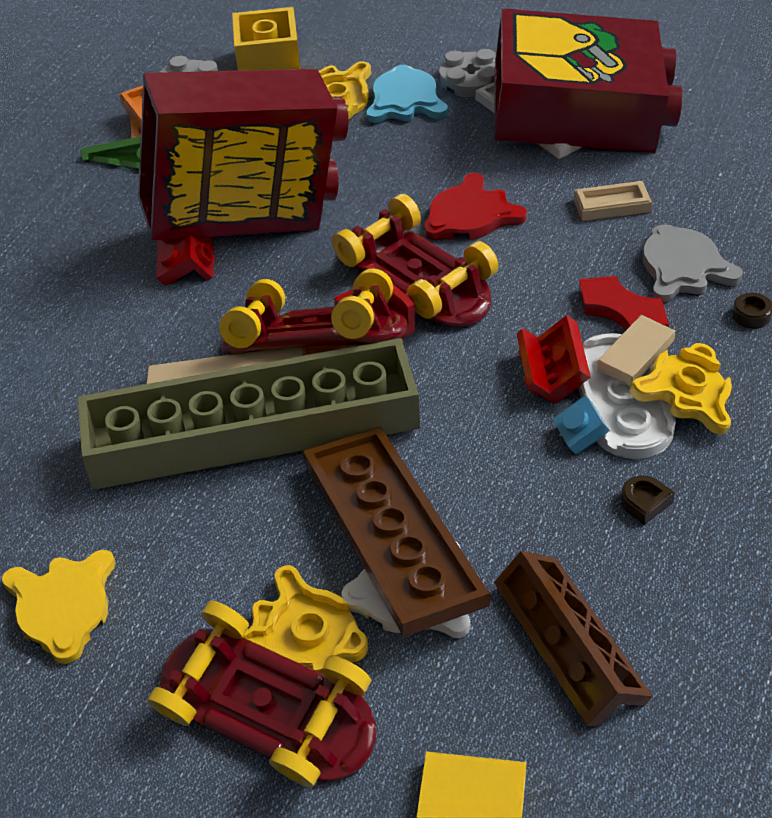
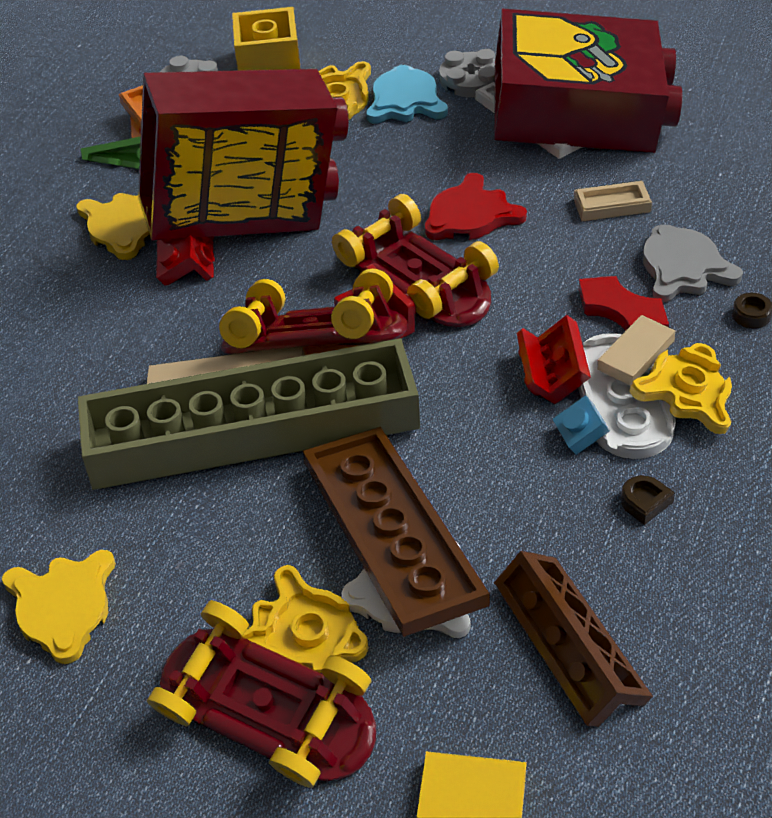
none -> yellow tile [76,193,150,260]

